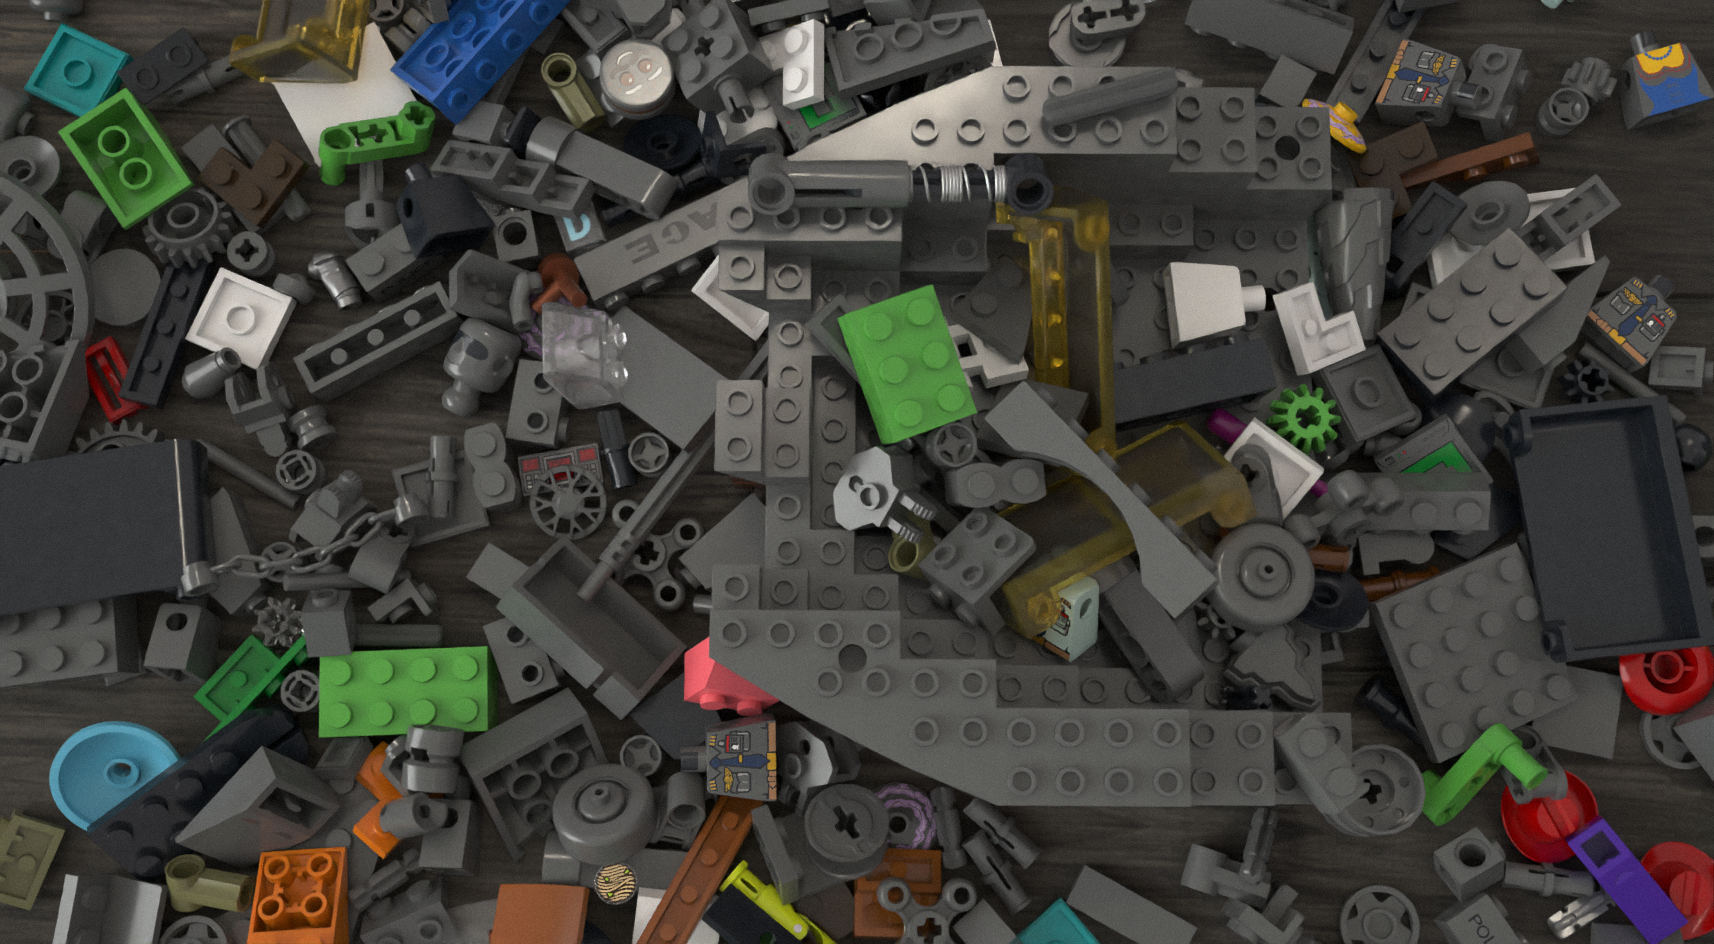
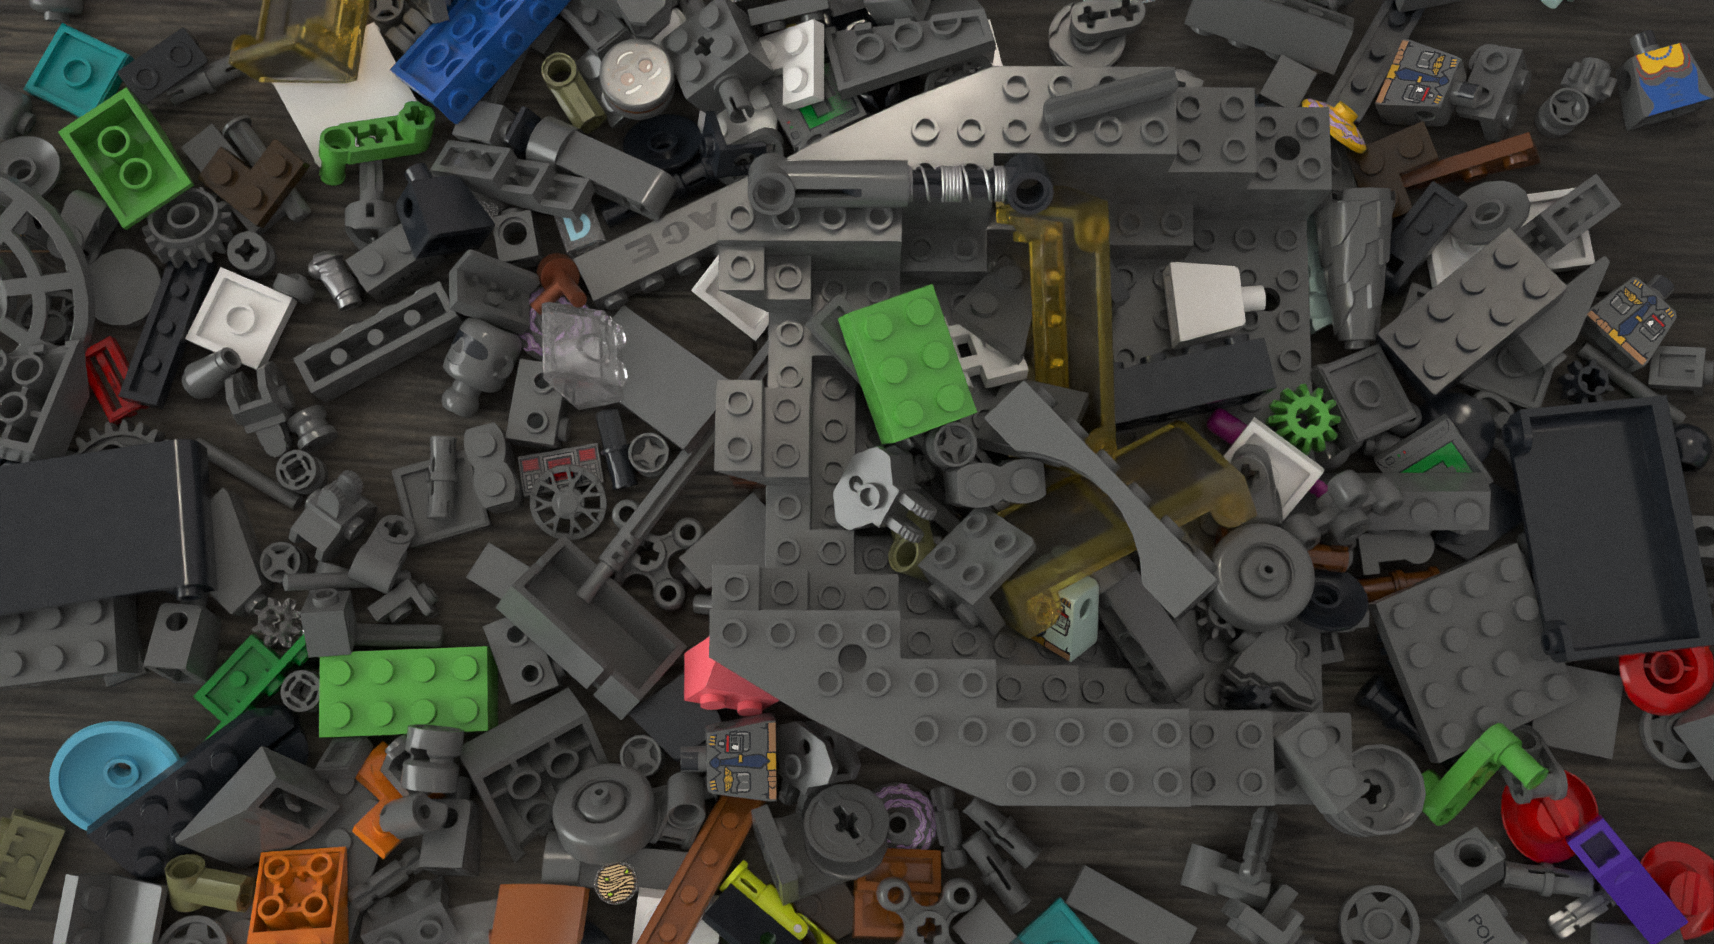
dark grey piece [180,493,429,597] -> none
dark grey arm [509,271,543,332] -> none
white plate [1273,282,1366,376] -> none

